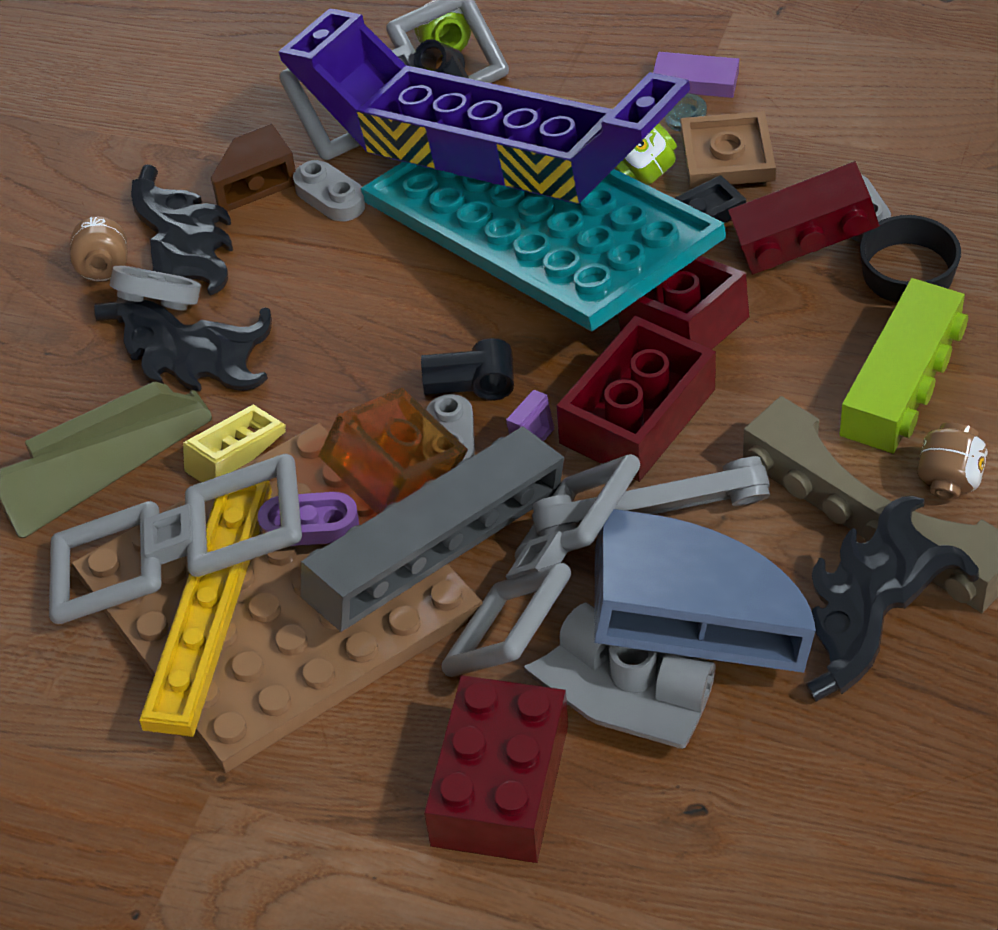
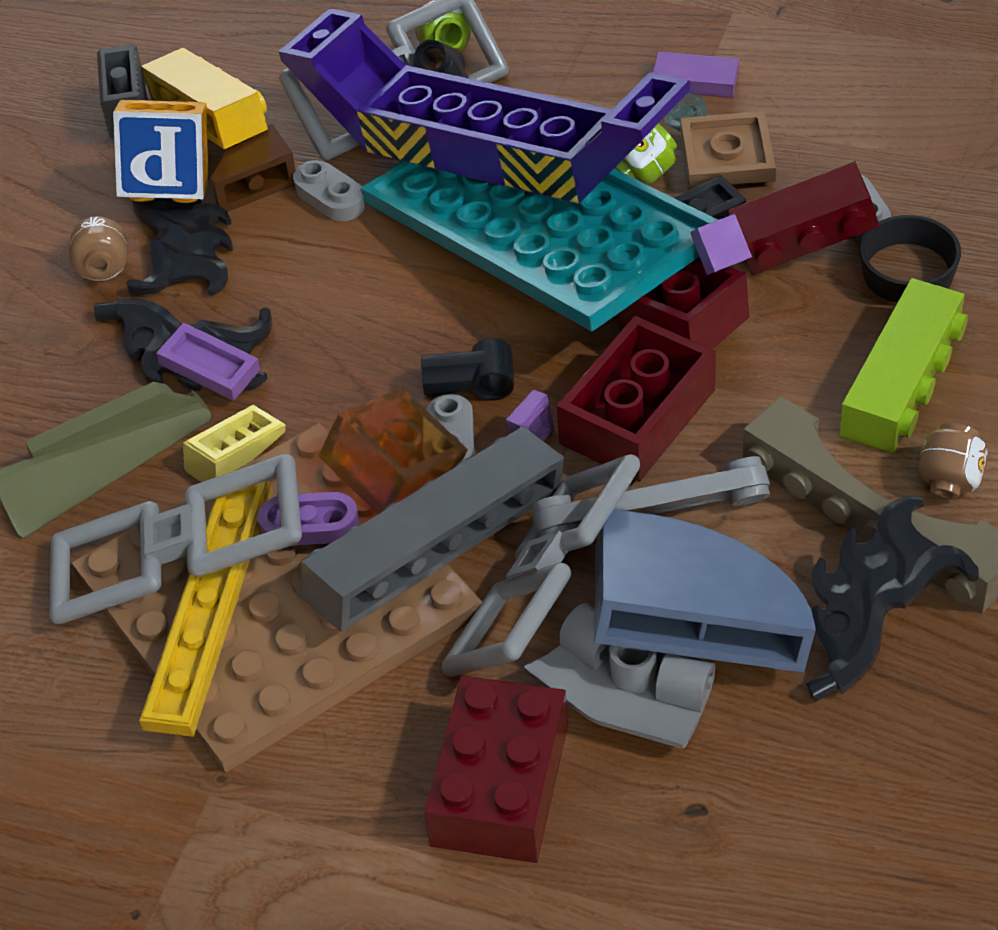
light grey plate [109,266,201,310] -> none
none -> dark grey brick [97,44,148,139]
none -> piece [113,100,208,203]
none -> yellow brick [141,48,268,149]
none -> medium lavender tile [157,323,260,401]
none -> medium lavender tile [690,214,752,275]

